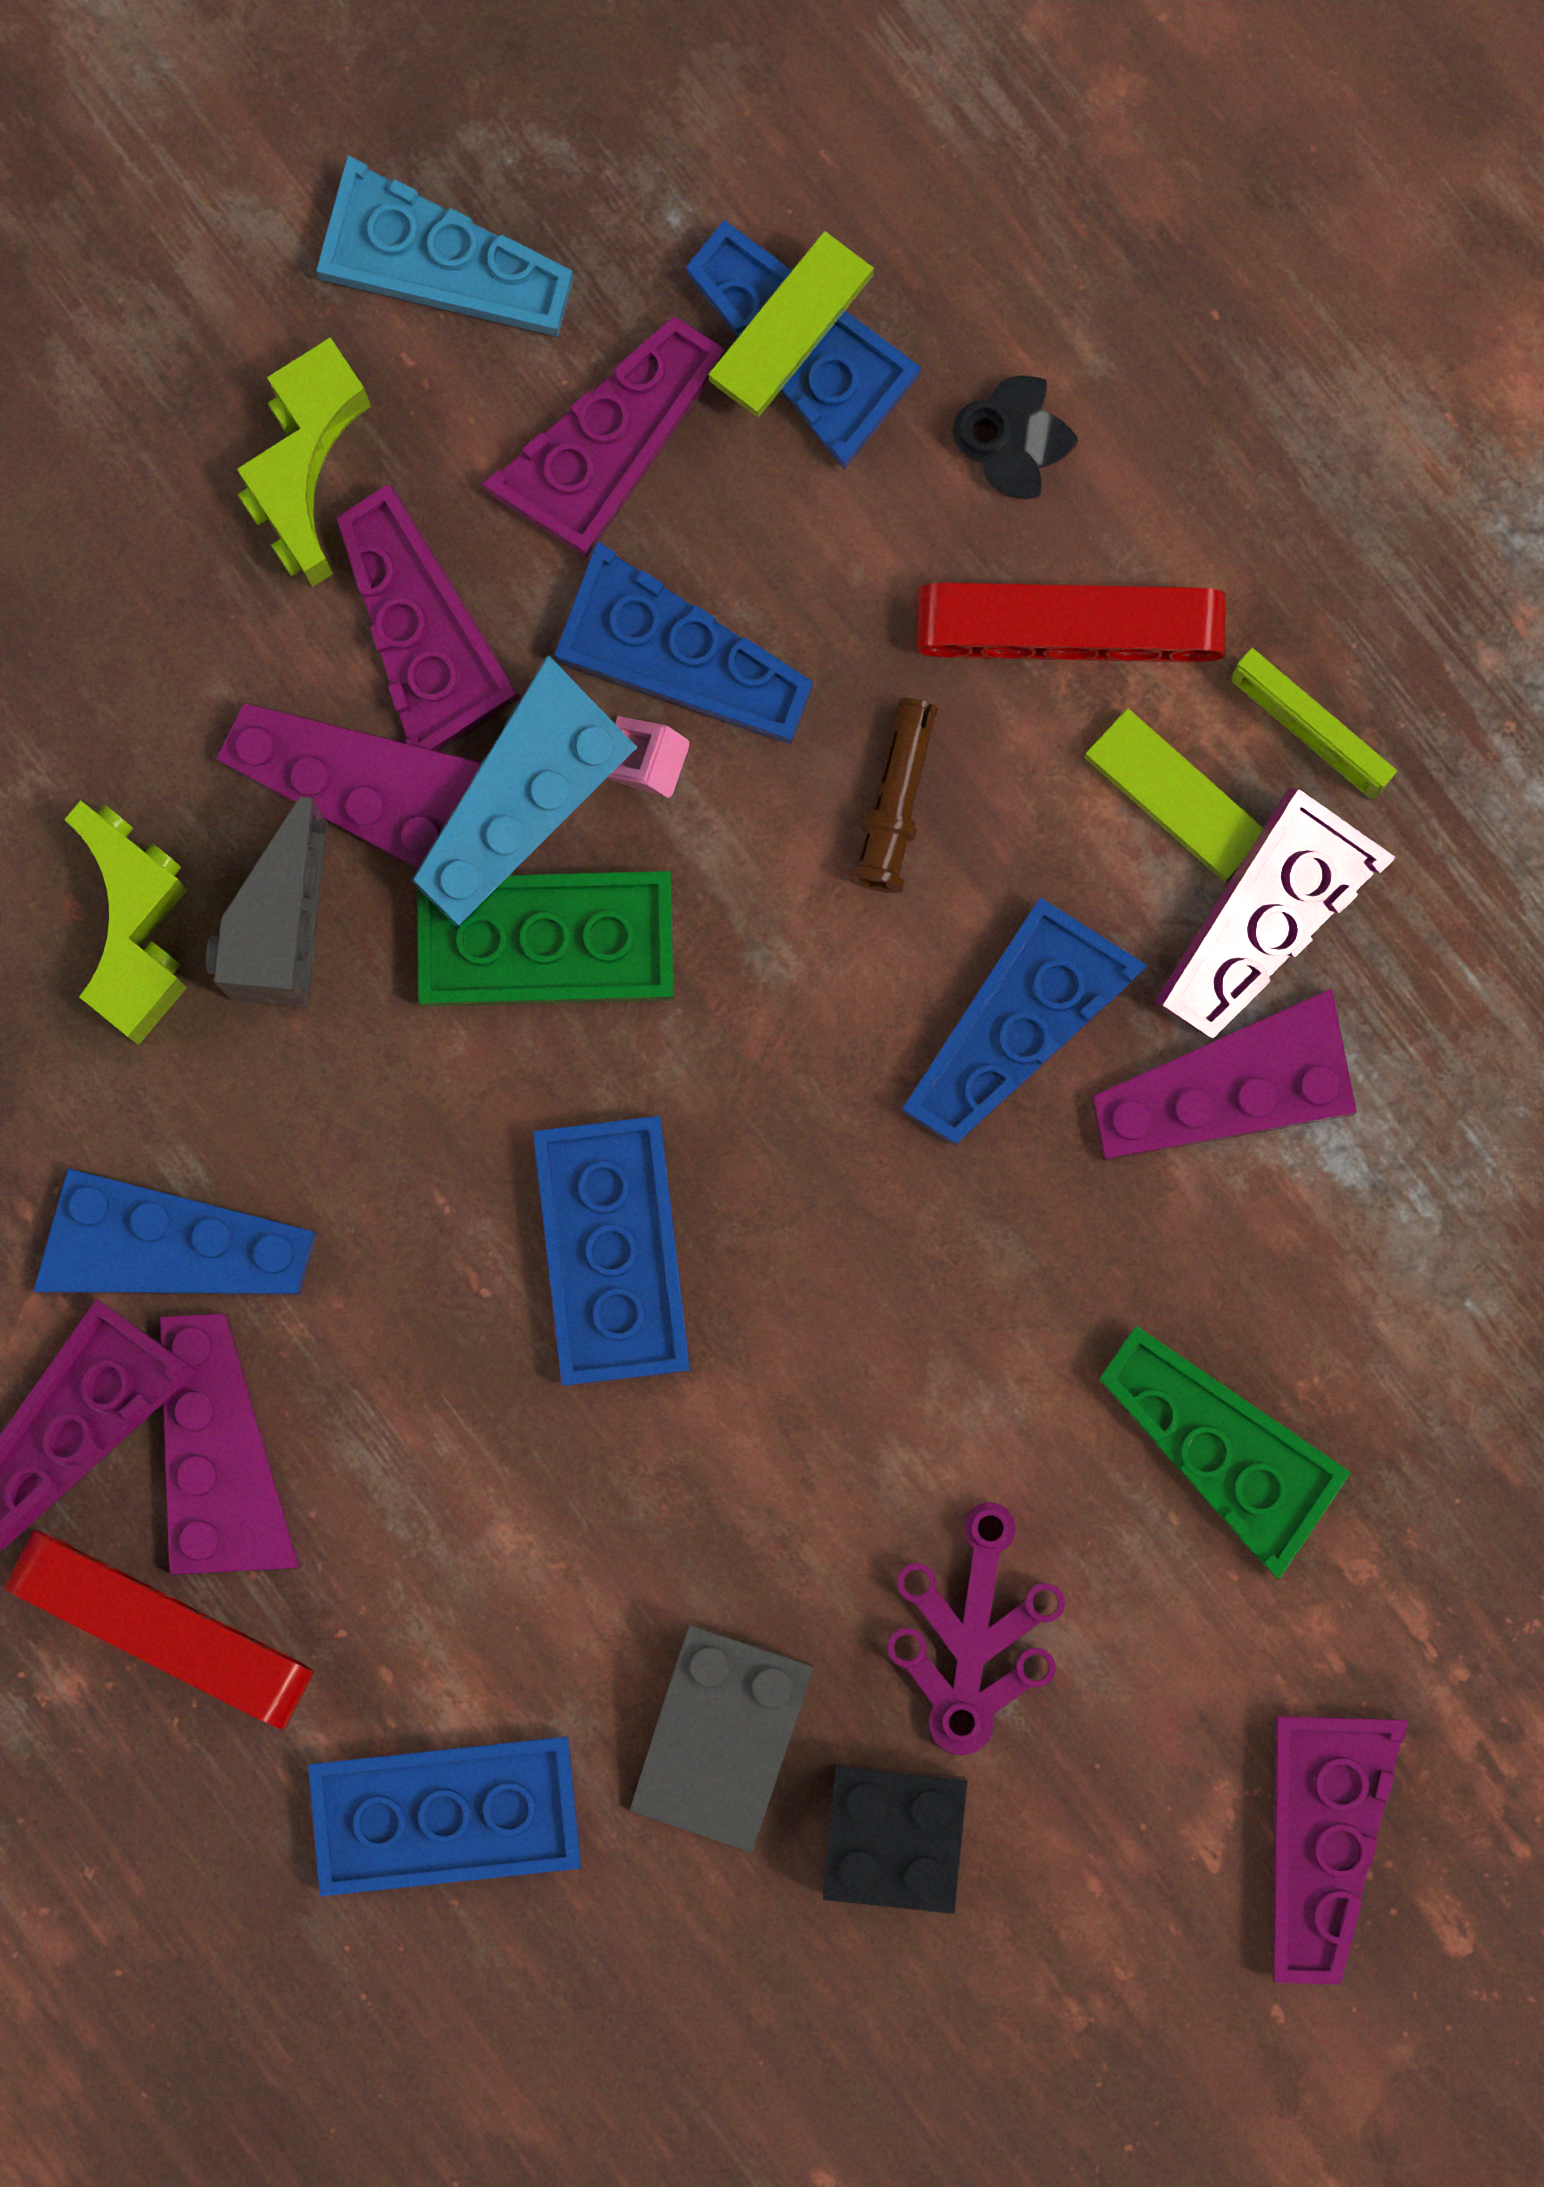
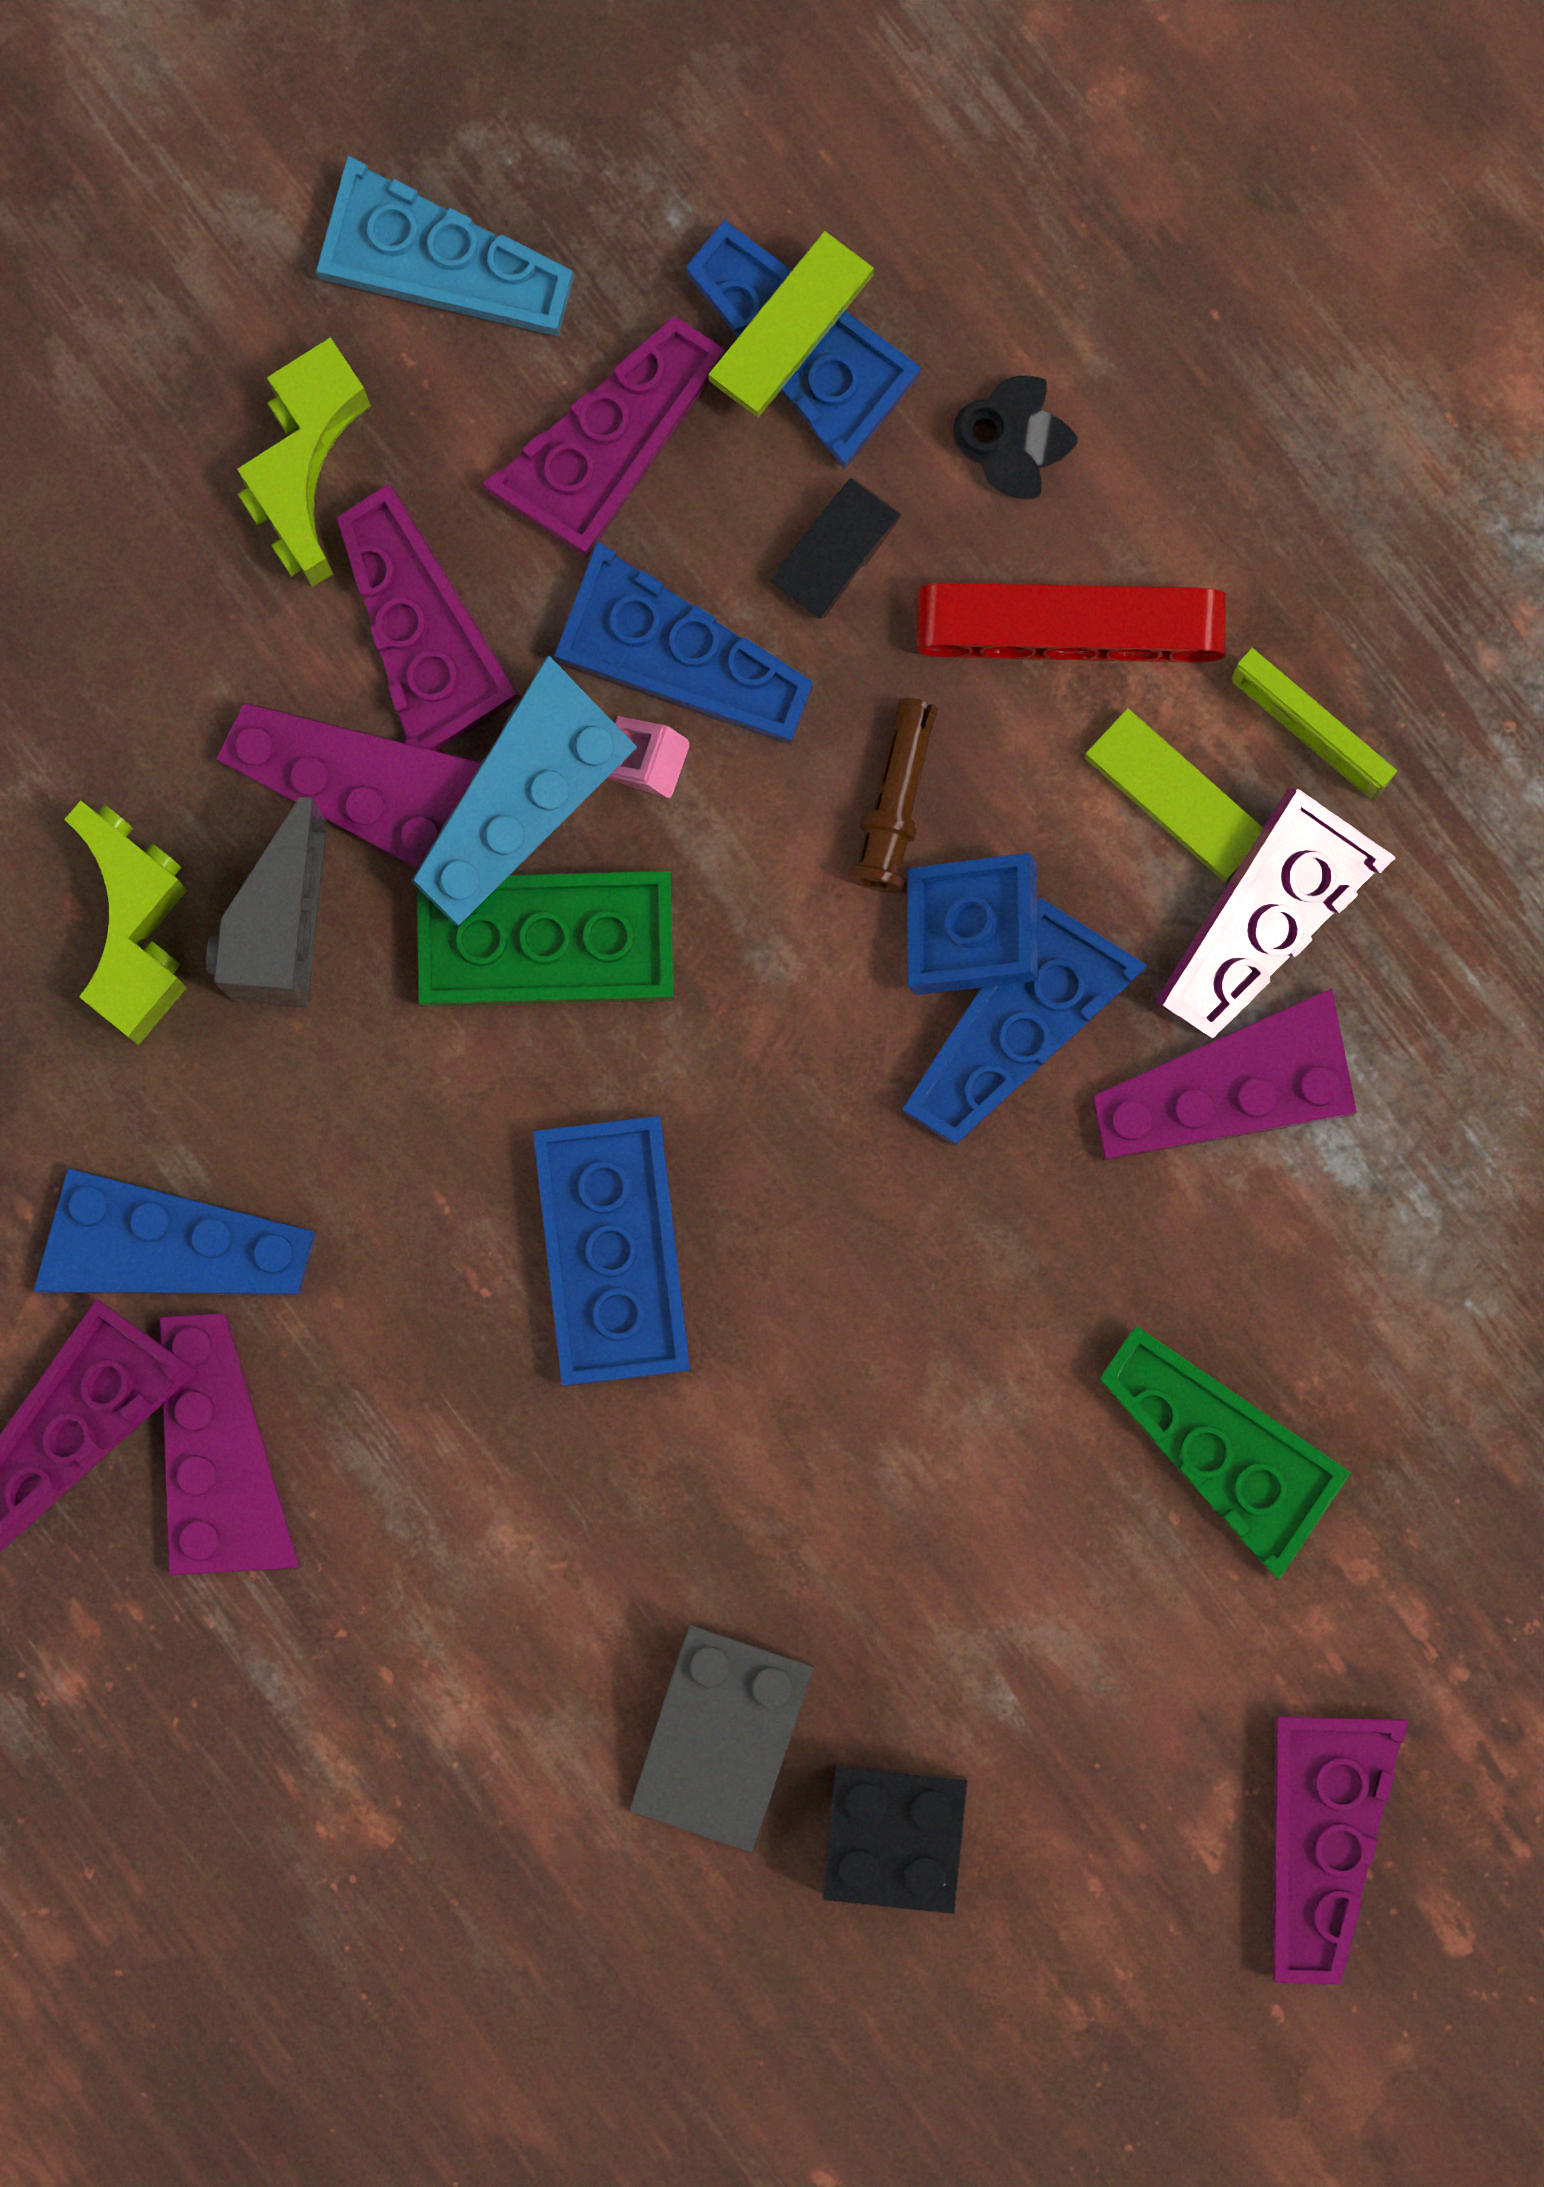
red beam [4,1529,315,1730] -> none
blue plate [308,1736,582,1896] -> none
magenta plant [887,1502,1065,1755] -> none
none -> black slope [770,478,902,619]
none -> blue plate [908,853,1038,995]

